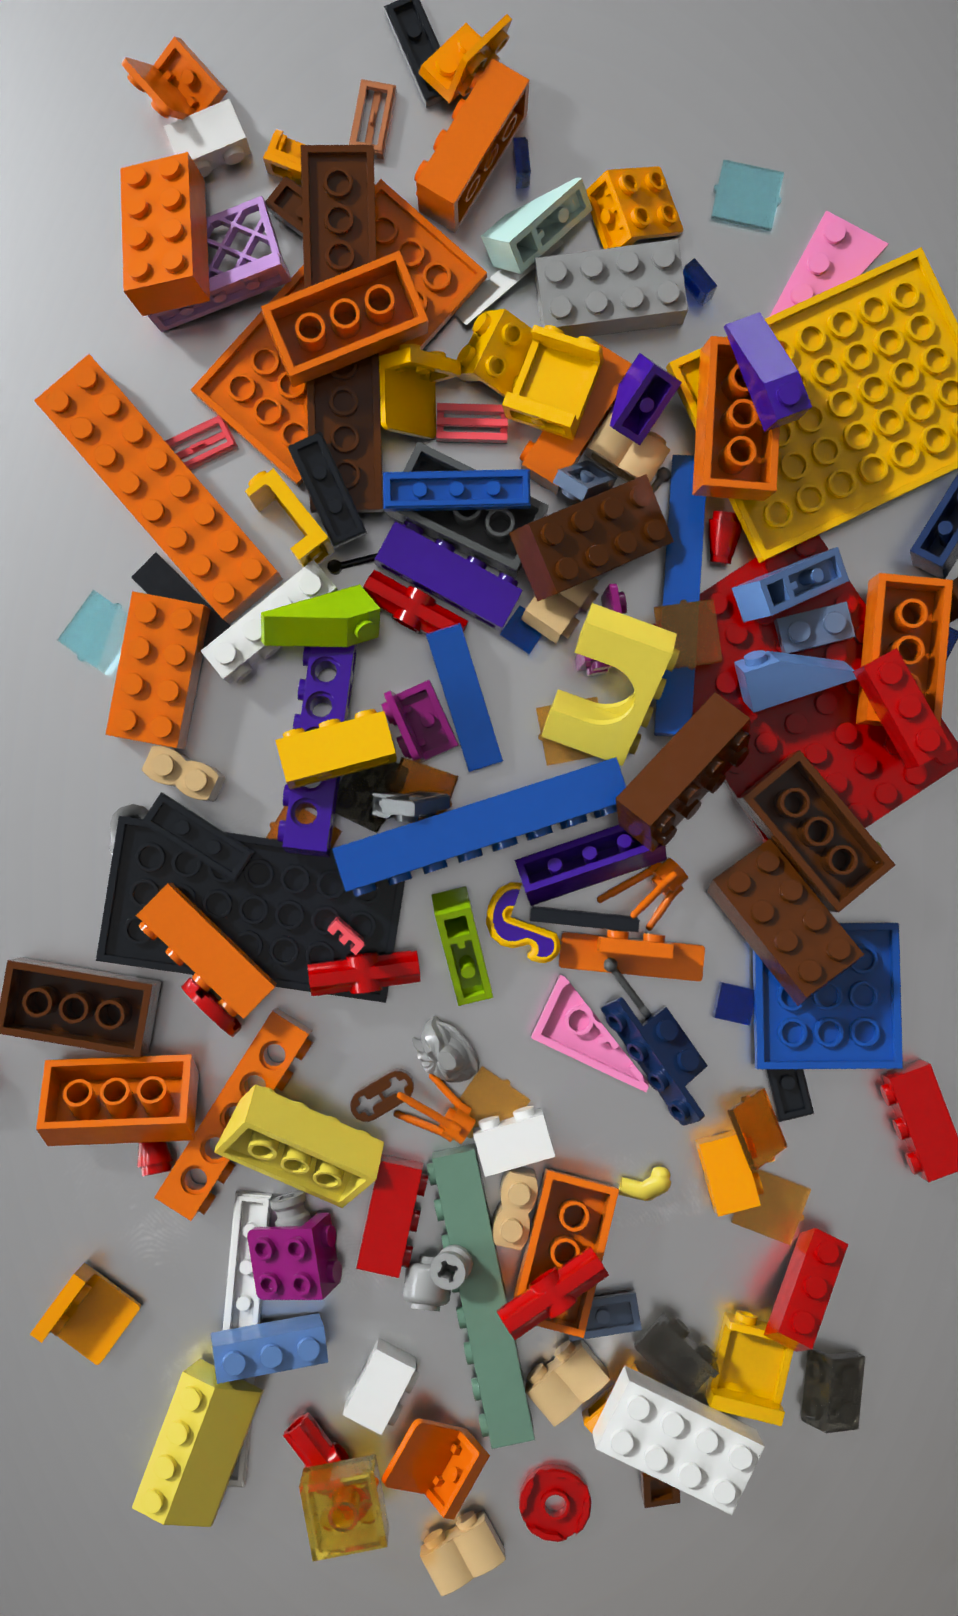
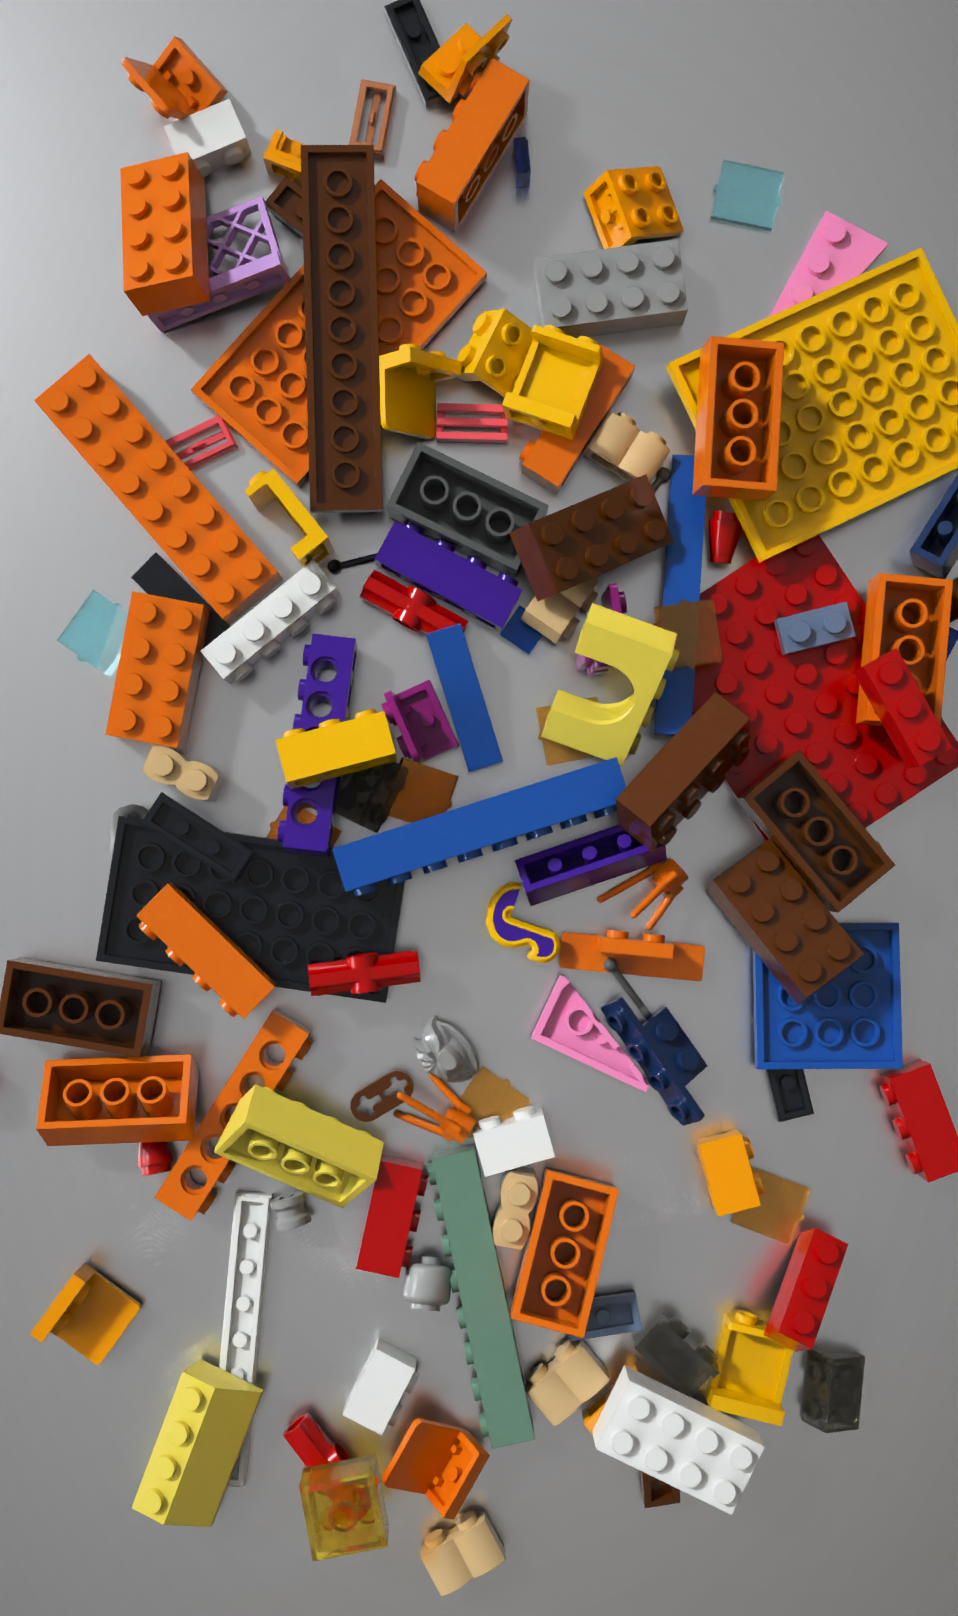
red tile [181,977,242,1037] -> none
medium blue brick [210,1313,328,1384] -> none
magenta bracket [247,1212,342,1300] -> none
orange brick [261,250,429,387] -> none
lime slope [261,584,380,647] -> none
black tile [288,432,367,549] -> none
coral tile [327,917,365,955] -> none
dark grey hinge [372,791,450,822] -> none
blue tile [383,469,531,512] -> none
light grey wheel [430,1244,473,1290] -> none
lime slope [431,886,493,1006] -> none
white sticker [455,240,563,325] -> none
light aqua slope [481,177,593,274] -> none
red piece [497,1247,609,1340] -> none
red tile [519,1464,592,1542] -> none
black tile [529,906,640,932] -> none
sand blue plate [553,460,617,501] -> none
dark purple slope [610,353,682,445] -> none
light yellow arm [618,1167,671,1201] -> none
clear blue tile [683,258,717,306] -> none
clear blue tile [713,982,754,1026] -> none
dark purple slope [724,312,812,432] -> none
clear orange piece [727,1088,788,1171] -> none
medium blue slope [732,547,849,622] -> none
medium blue slope [734,650,857,713] -> none

